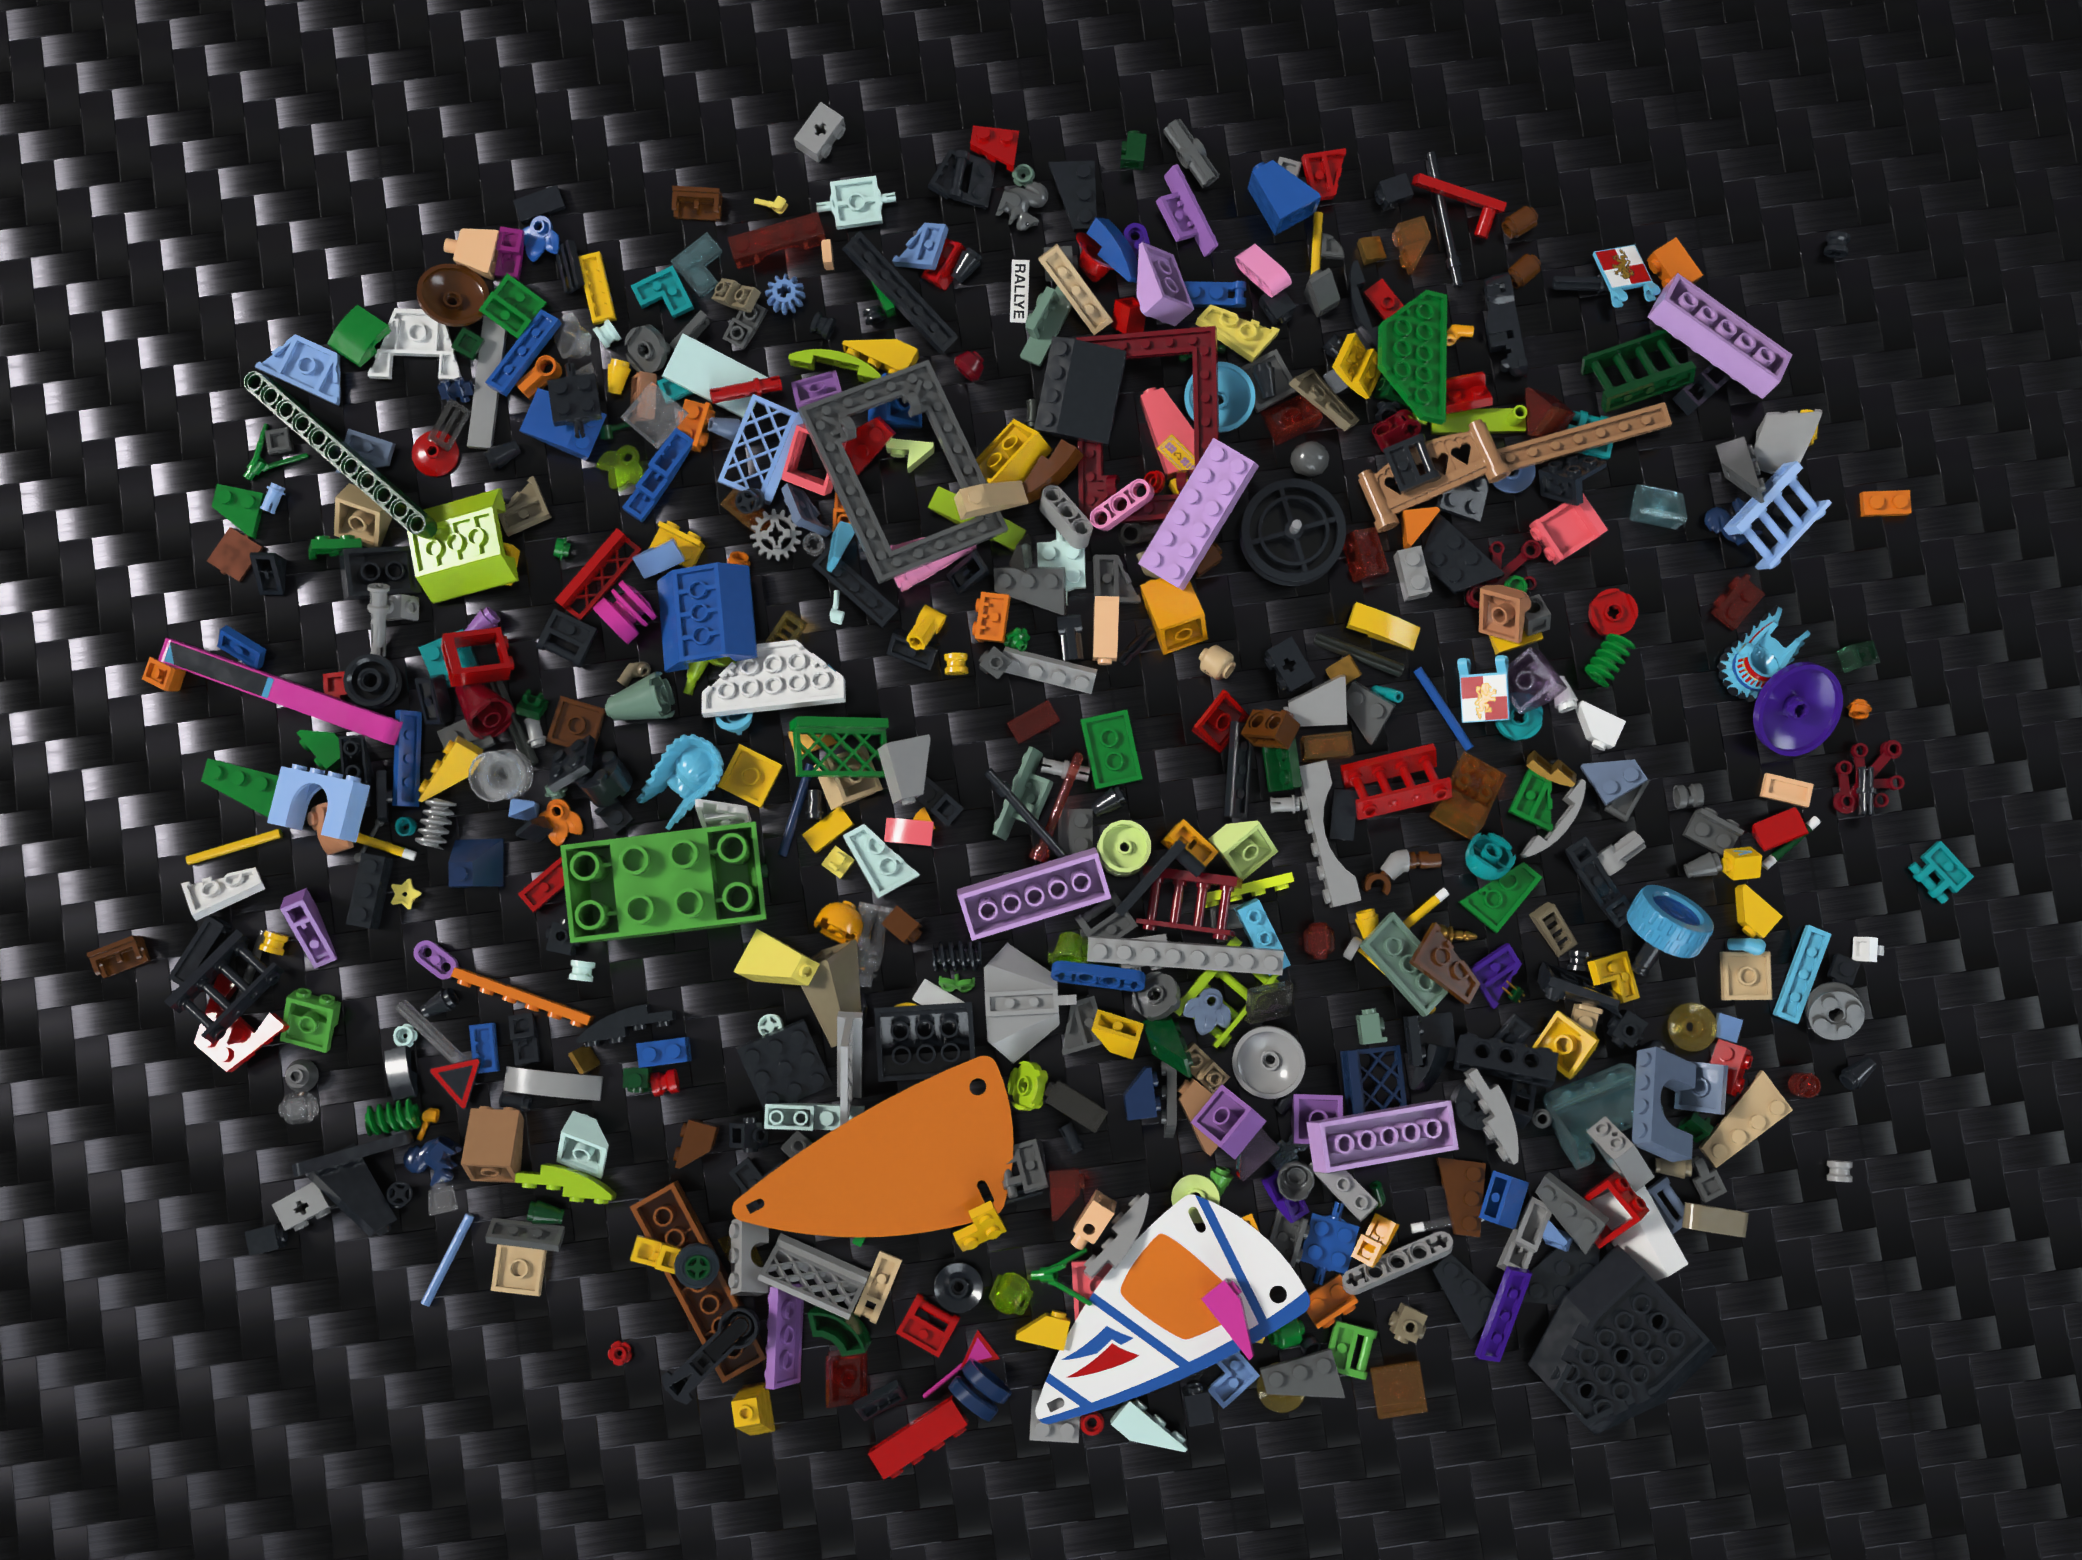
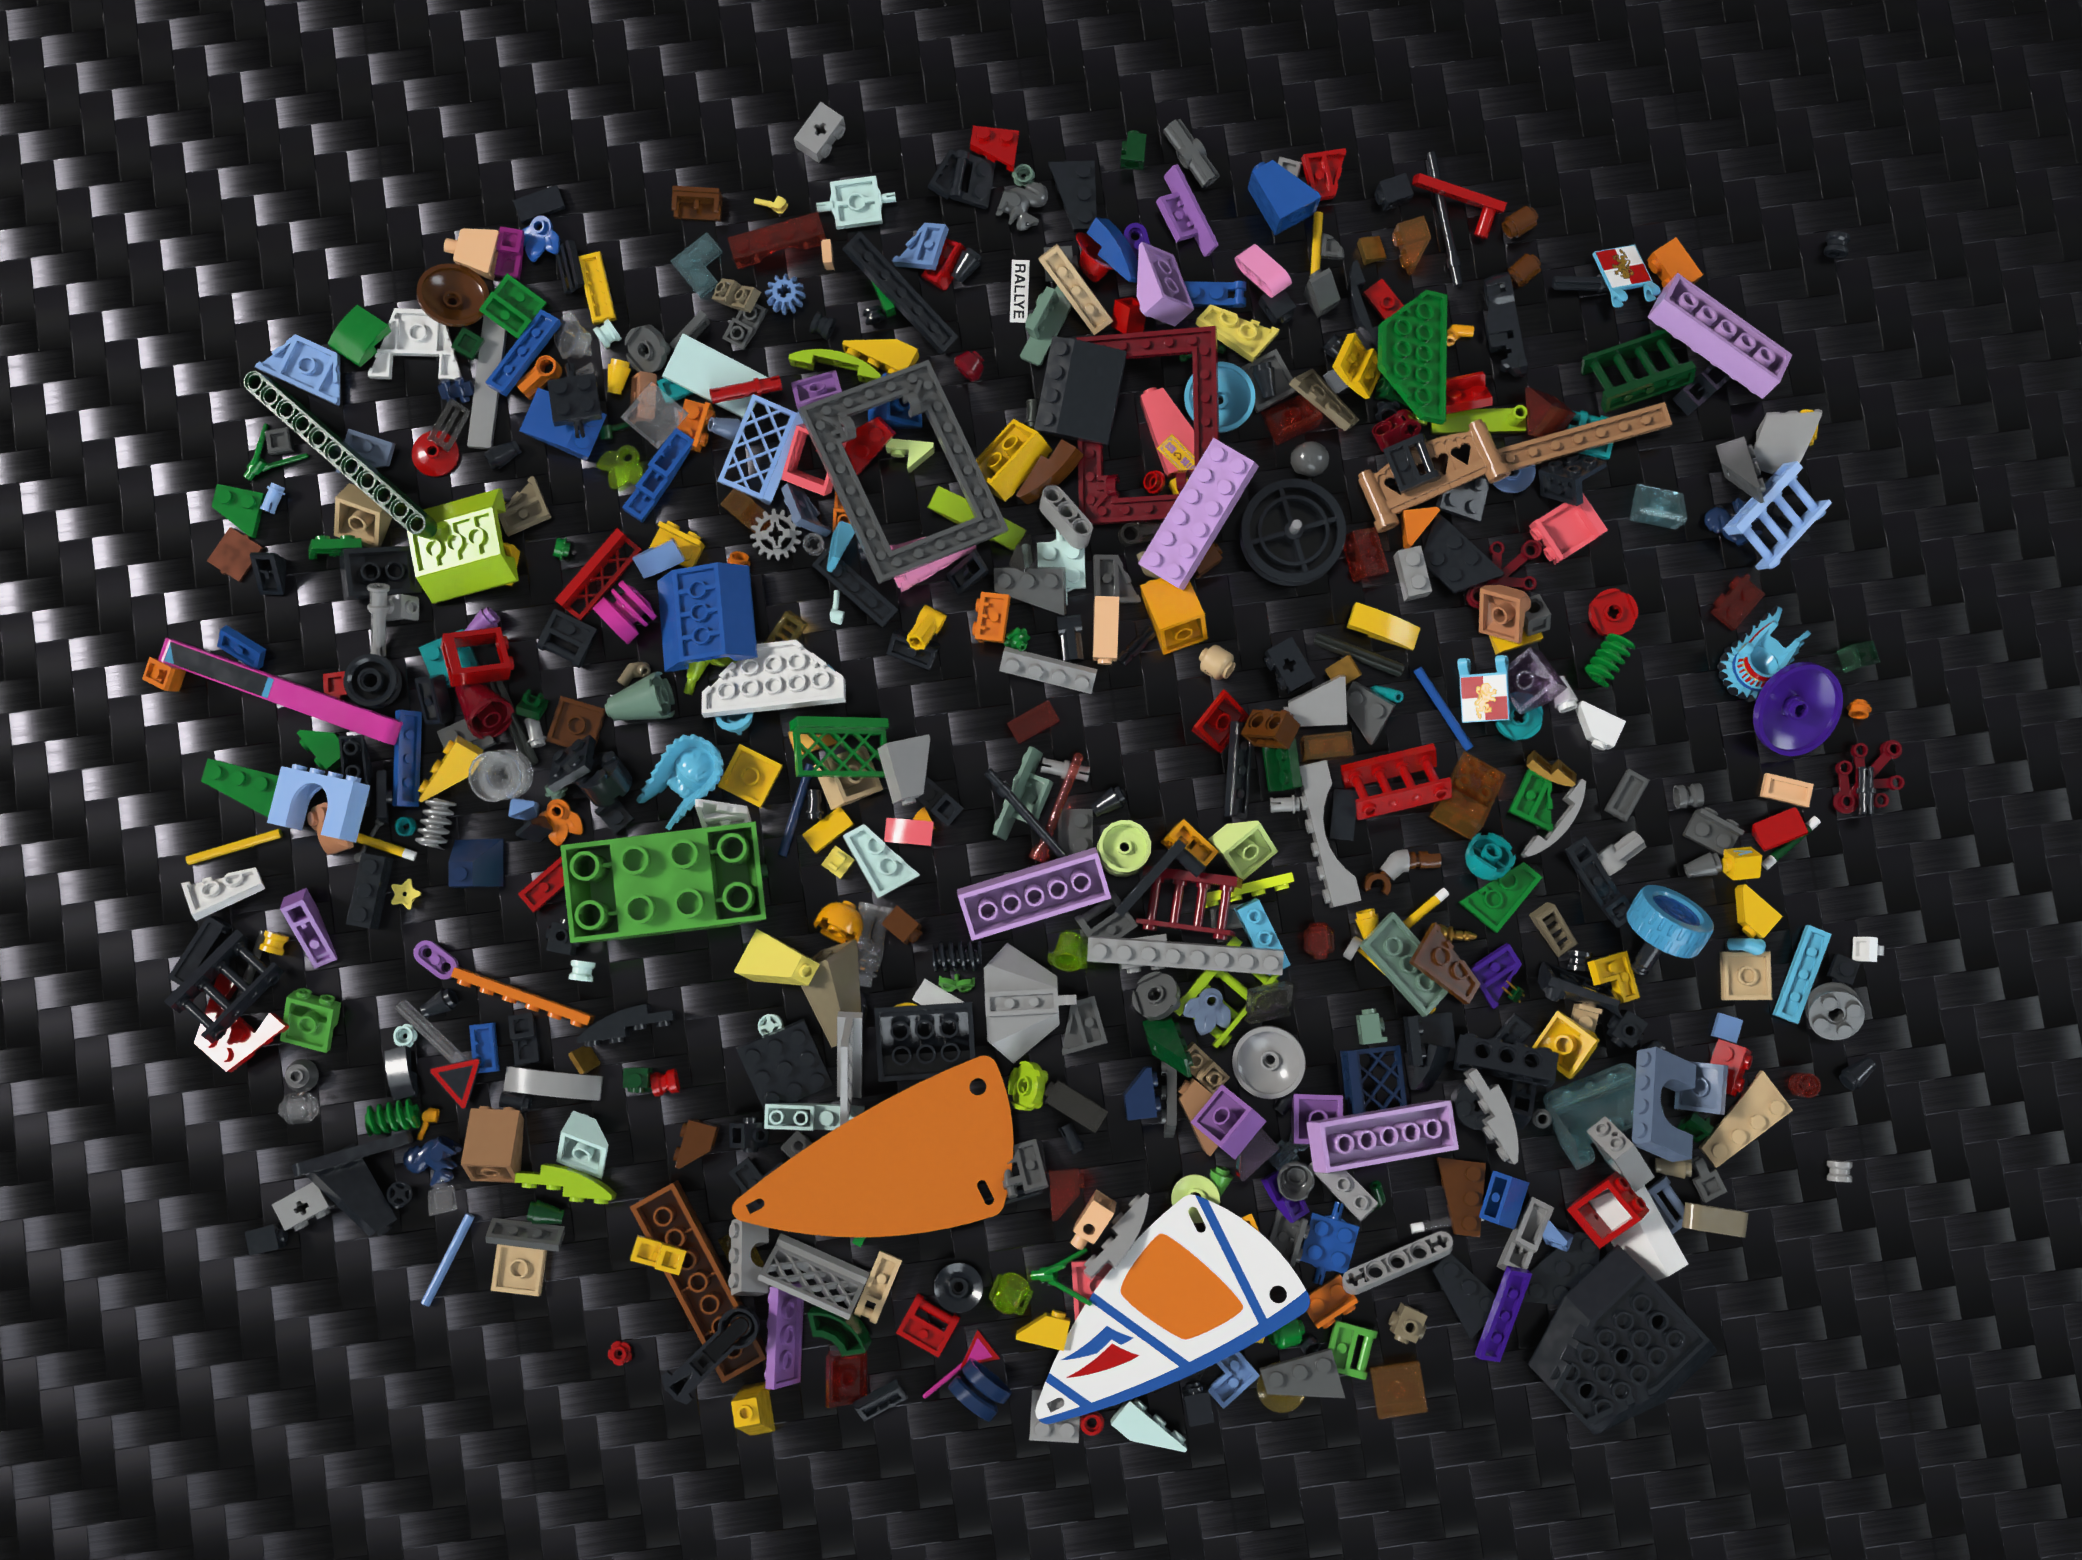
reddish brown hinge [87,935,151,978] -> none
teal plate [631,265,694,319] -> none
blue brick [636,1037,692,1068] -> none
black wheel [674,1243,720,1289] -> none
black wheel [735,487,765,514] -> none
red brick [868,1395,968,1479] -> none
yellow wheel [944,653,968,675] -> none
yellow plate [953,1201,1007,1252] -> none
tan slope [954,480,1028,520] -> none
dark grey bracket [979,646,1012,679] -> none
blue beam [1051,961,1146,992] -> none
green plate [1080,710,1142,790] -> none
bright pink beam [1090,479,1154,531] -> none
yellow slope [1091,1009,1144,1059] -> none
dark pink slope [1201,1278,1254,1360] -> none
light orange slope [1351,1213,1399,1268] -> none
green plate [1504,575,1528,593] -> none
dark grey wing [1535,1172,1610,1255] -> none
sand blue wing [1580,759,1648,806] -> none
clear yellow dish [1668,1003,1717,1051] -> none
orange plate [1859,490,1912,517] -> none
teal plate [1908,841,1974,904] -> none

